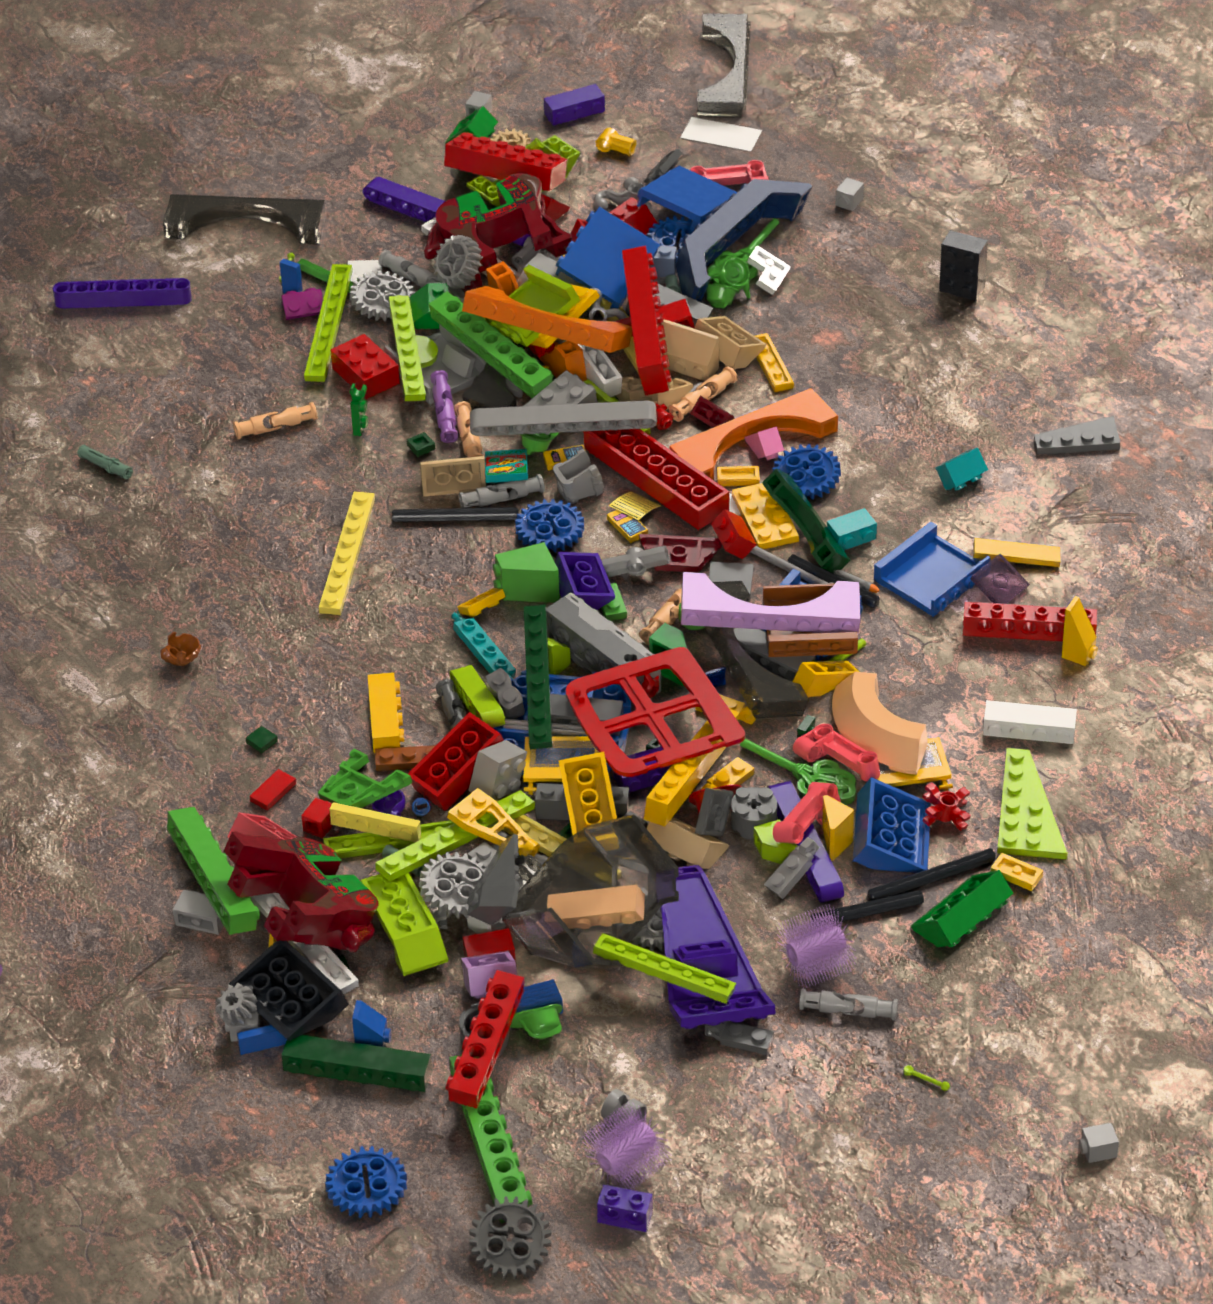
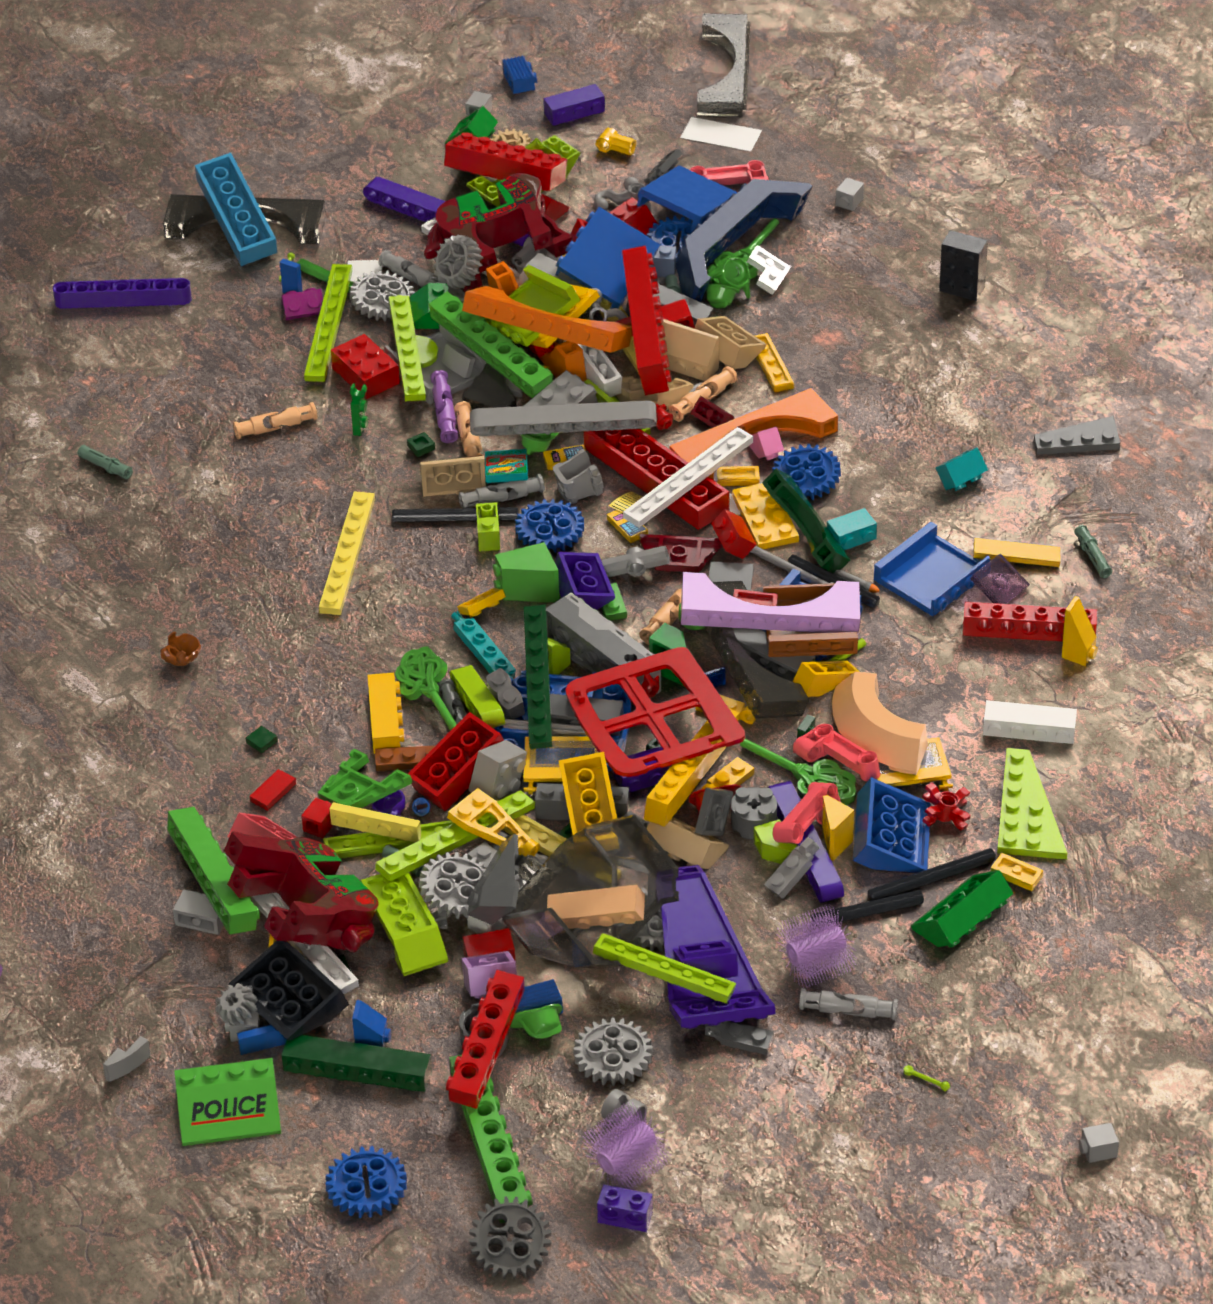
none -> light grey slope [103,1036,151,1082]
none -> bright green slope [175,1058,281,1146]
none -> dark azure brick [195,153,277,266]
none -> bright green piece [395,647,457,731]
none -> lime slope [476,502,500,551]
none -> blue brick [503,55,537,94]
none -> light grey gear [573,1017,653,1086]
none -> white plate [623,427,753,528]
none -> tile [733,589,778,606]
none -> sand green pin [1074,525,1113,578]

